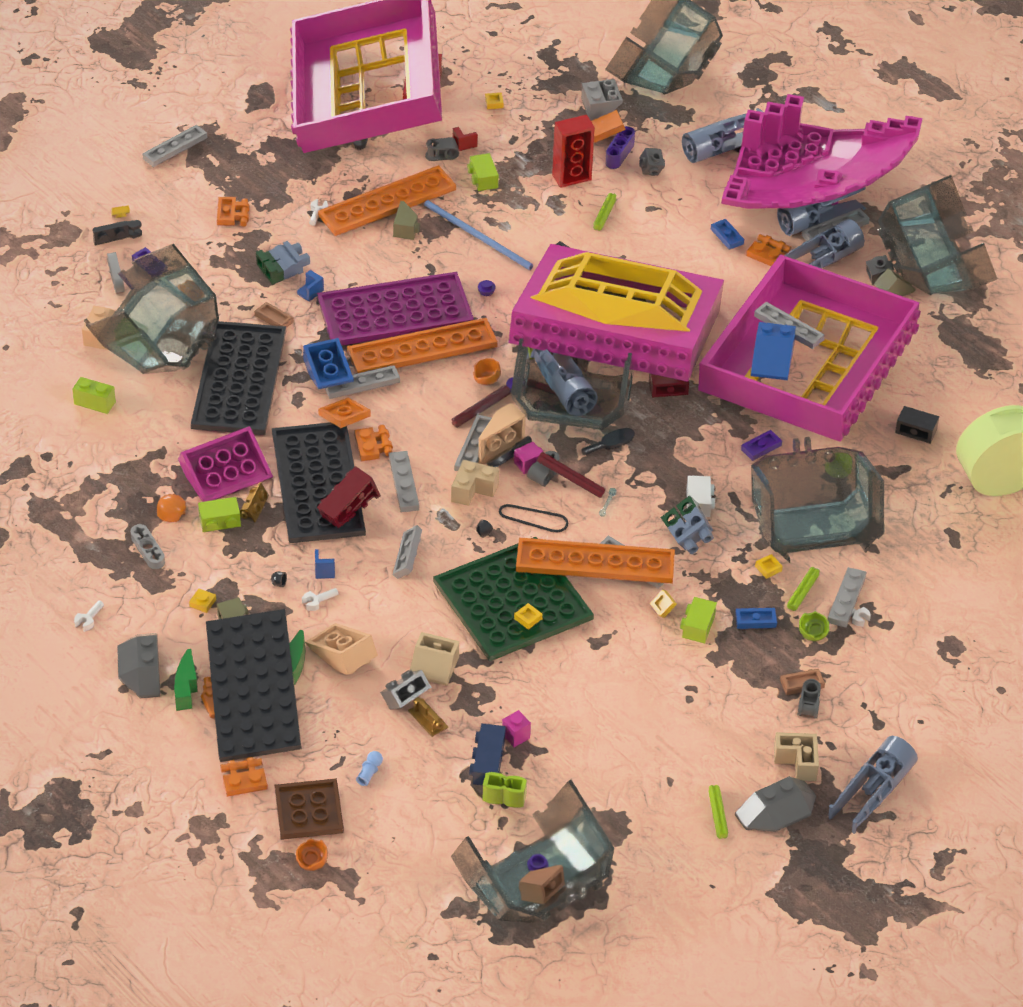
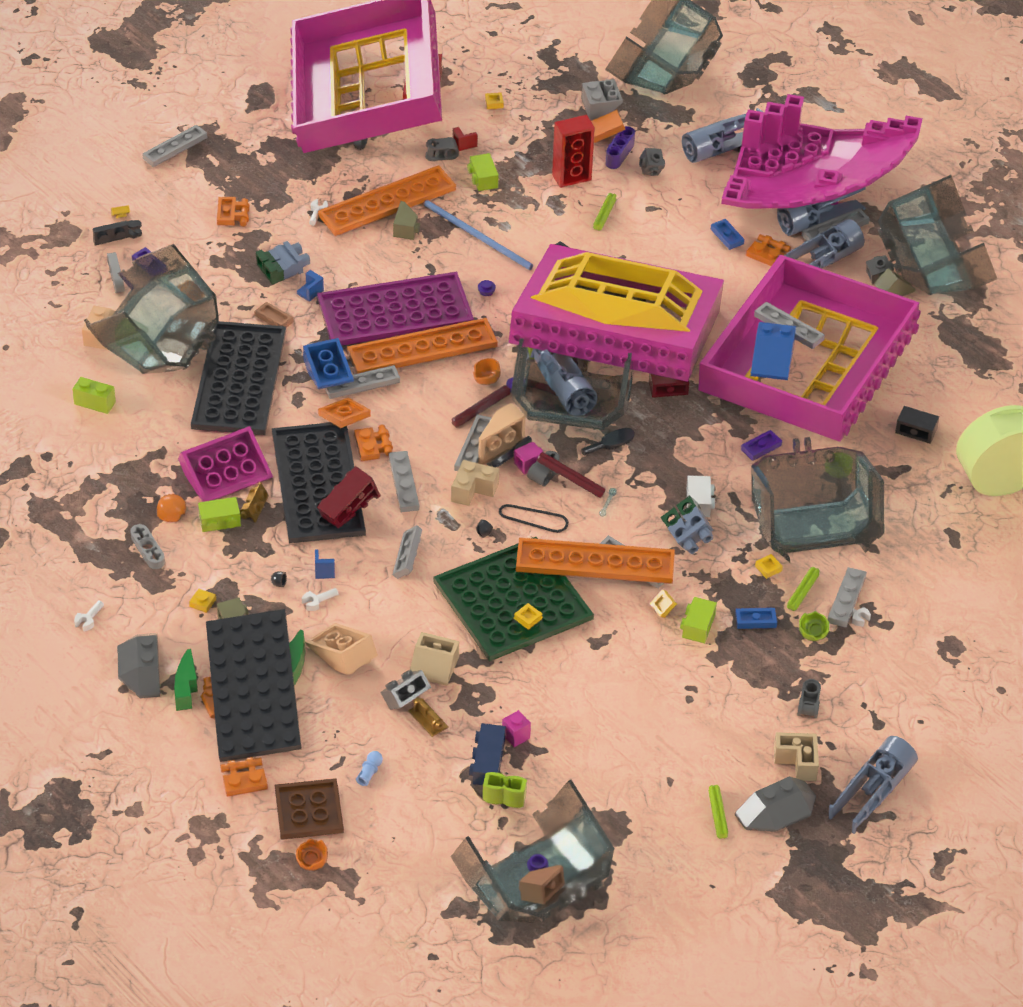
nougat tile [780,668,825,695] -> none

